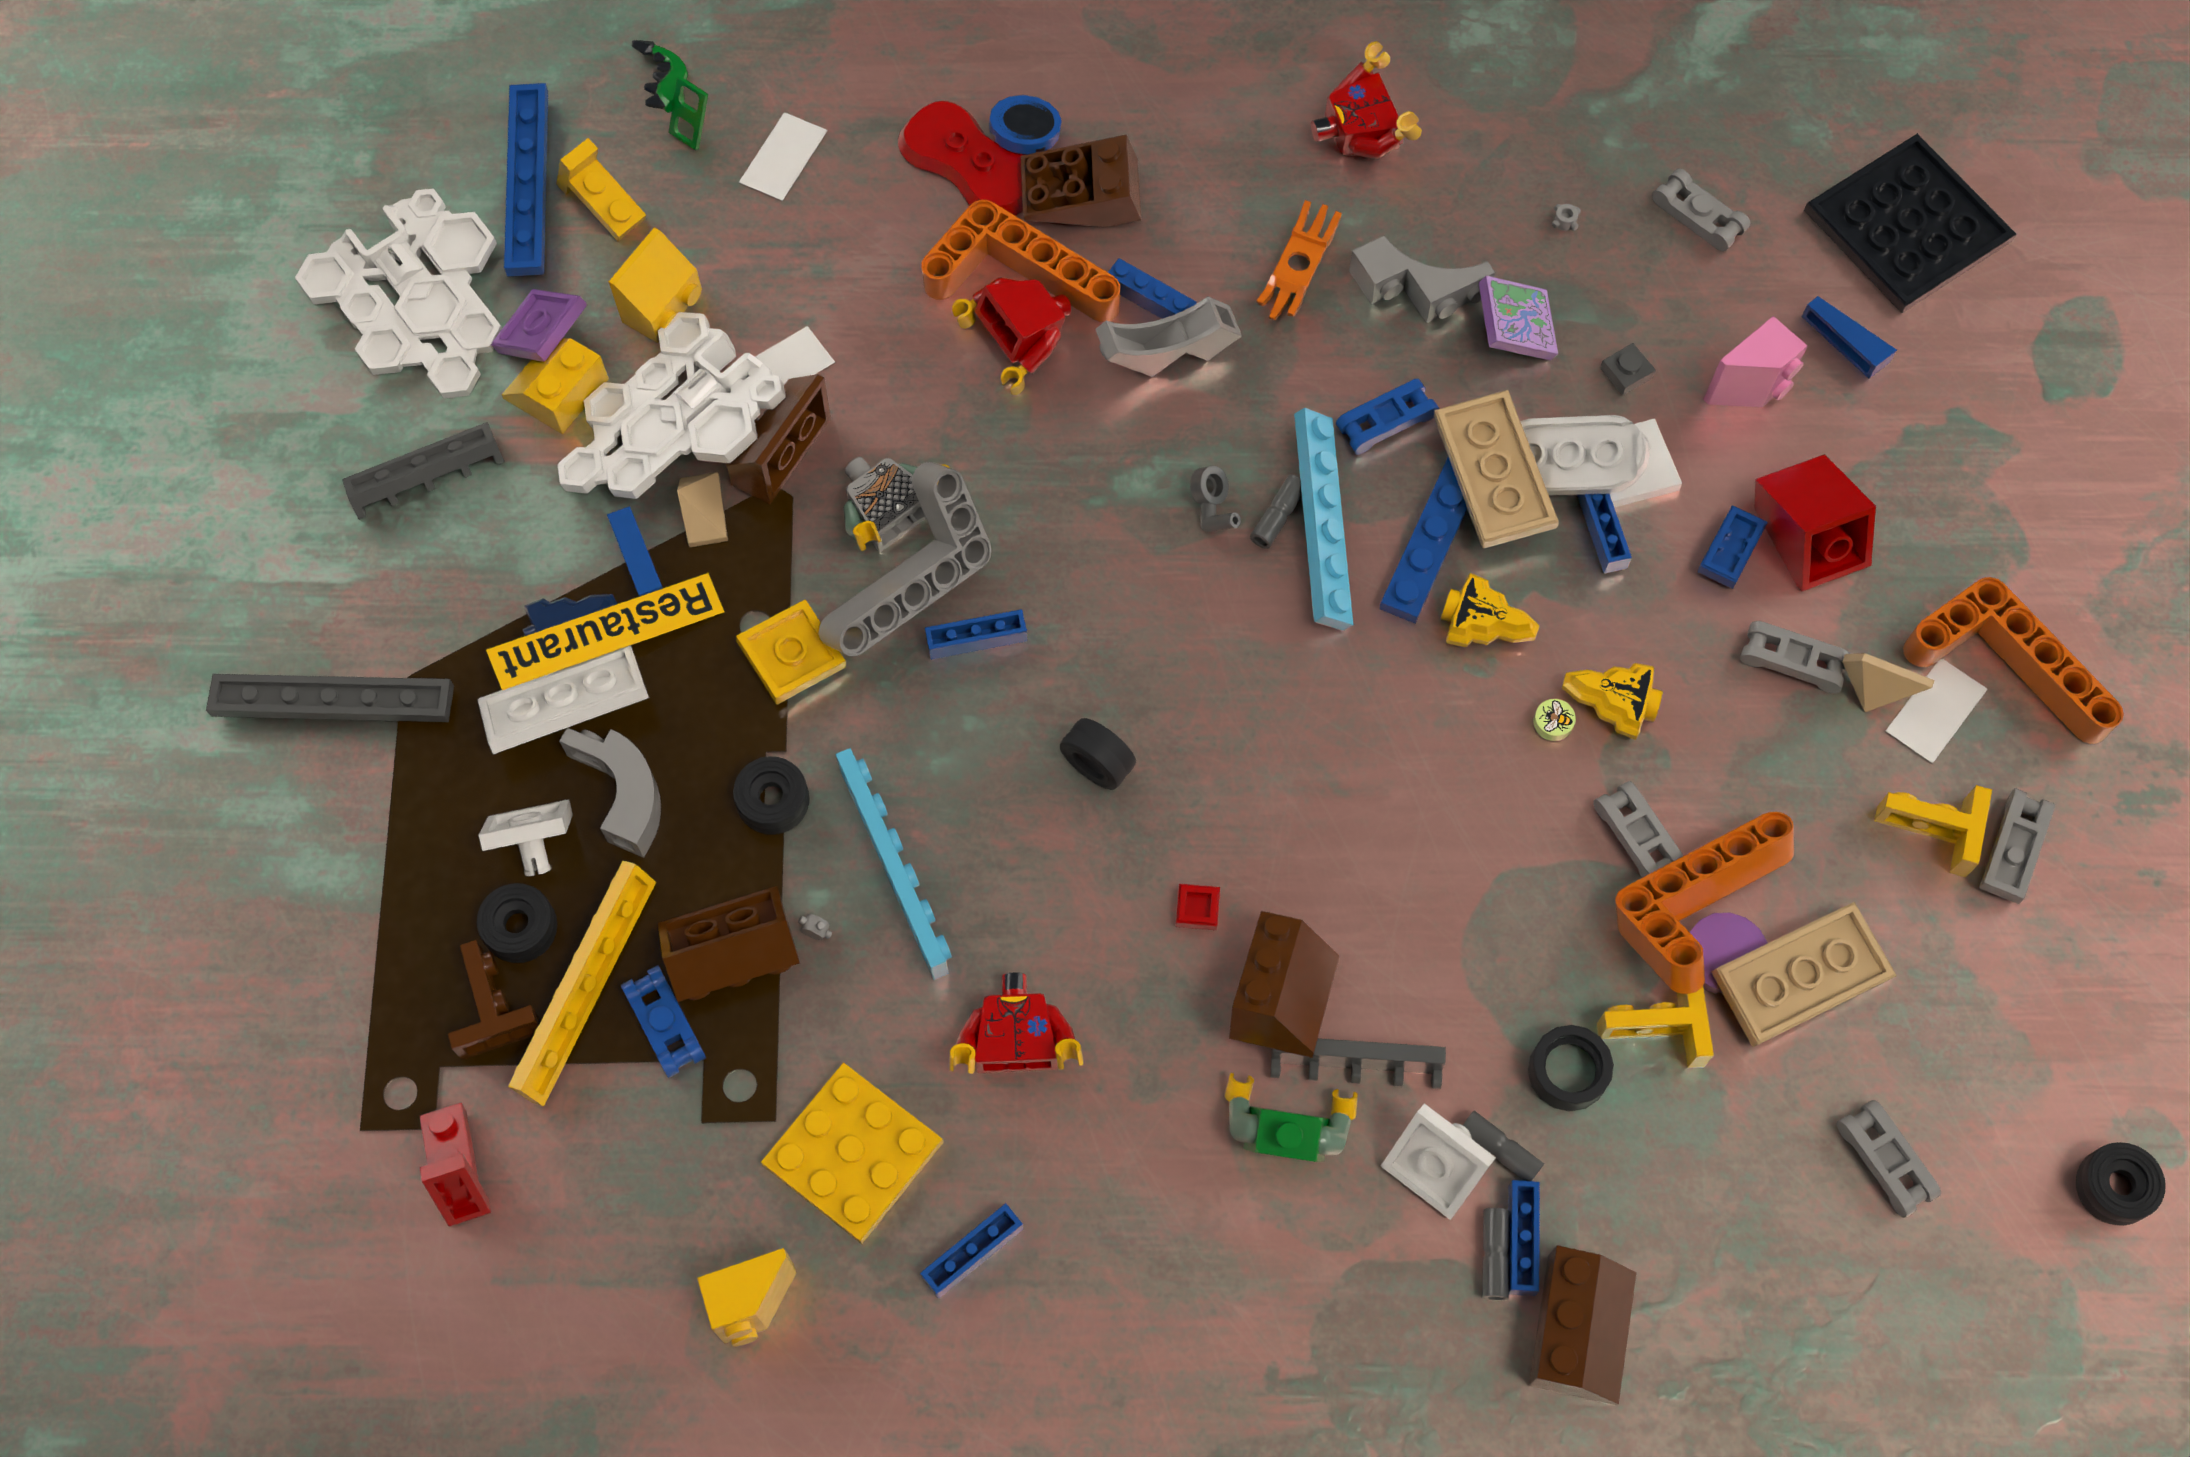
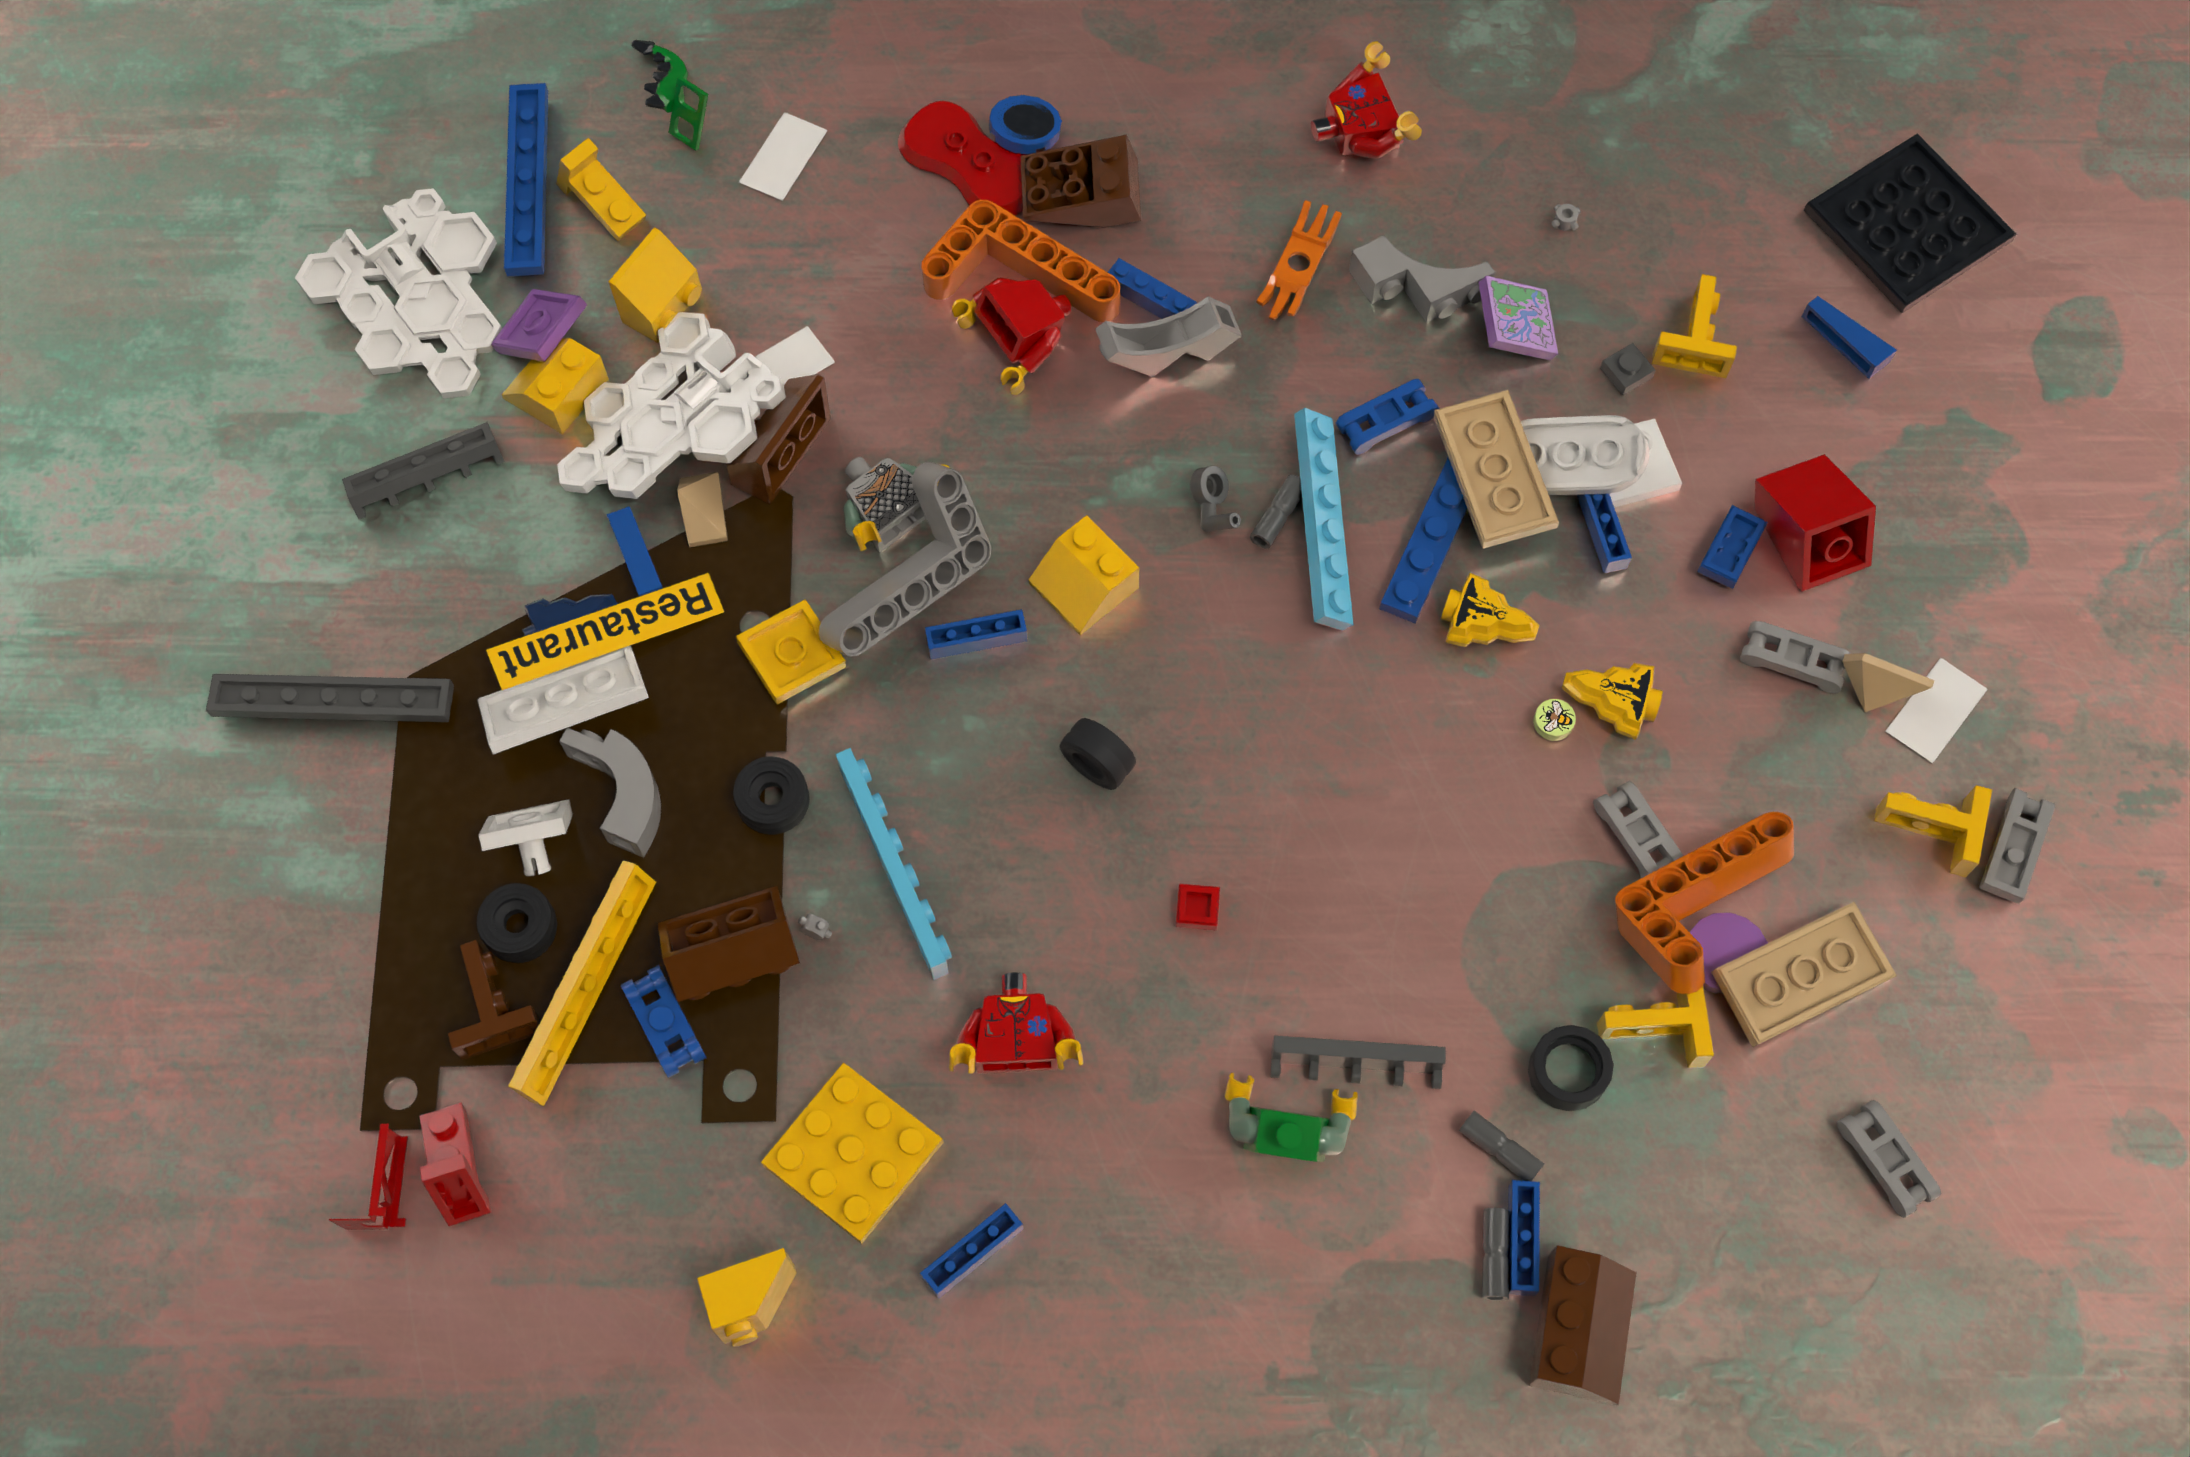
reddish brown slope [1229,911,1339,1058] -> none
white tile [1381,1103,1496,1220] -> none
light grey plate [1652,168,1751,251] -> none
bright pink slope [1703,316,1807,407] -> none
orange beam [1903,577,2124,744] -> none
black tyre [2076,1142,2166,1226] -> none
none -> red piece [329,1124,408,1230]
none -> yellow slope [1028,515,1139,636]
none -> yellow bracket [1651,274,1737,378]

